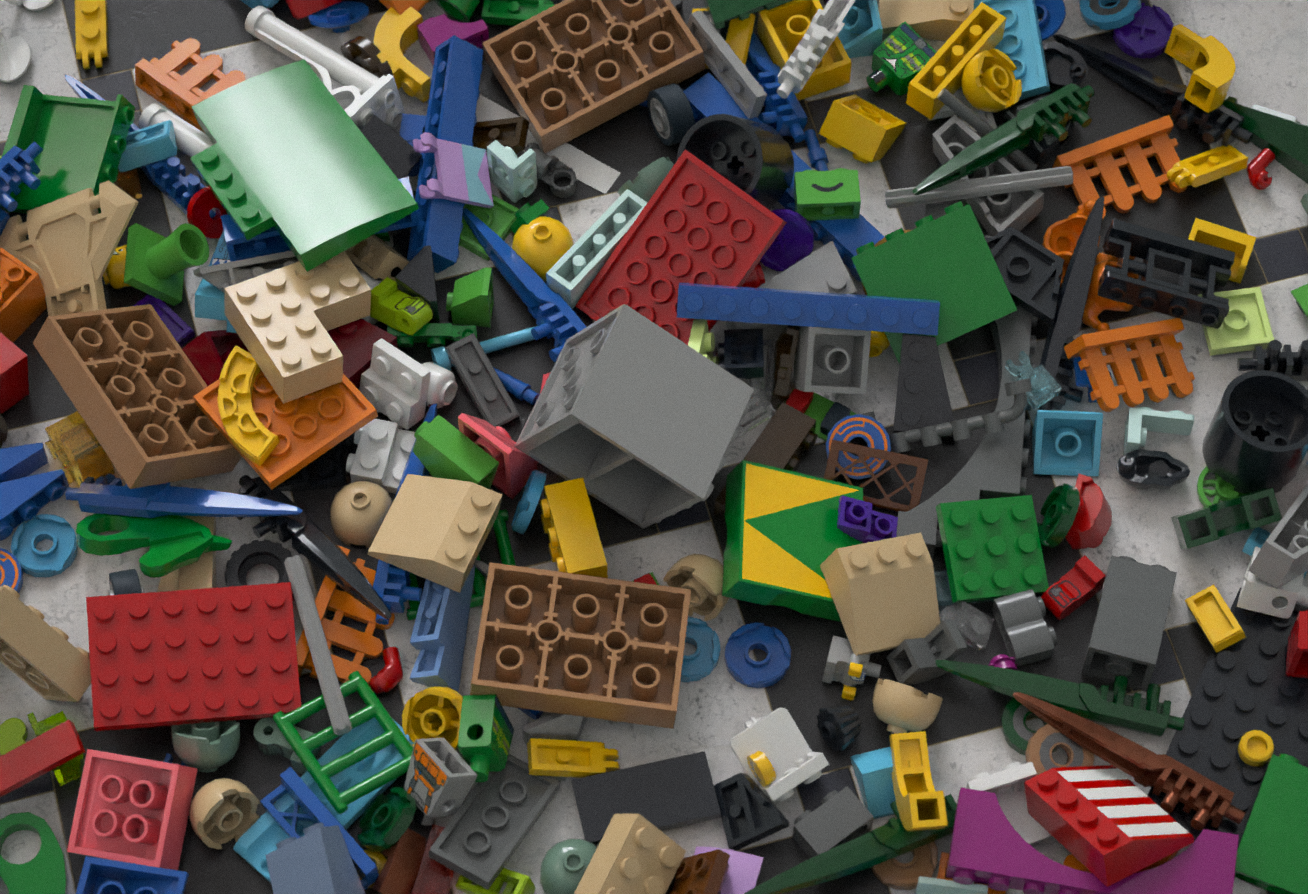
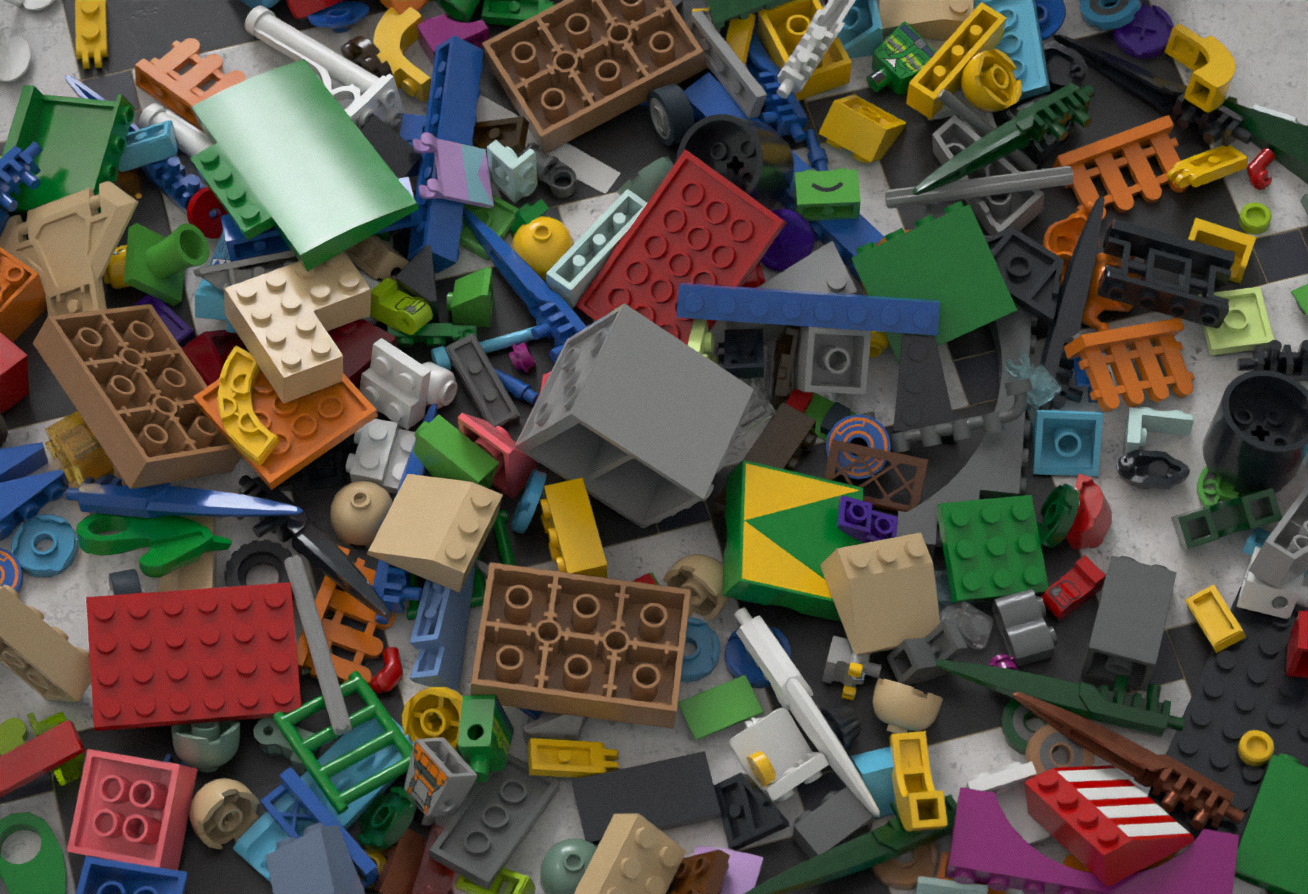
none -> magenta plate [509,342,536,373]
none -> bright green piece [678,675,764,741]
none -> white piece [734,608,880,818]
none -> lime tile [1238,202,1271,235]

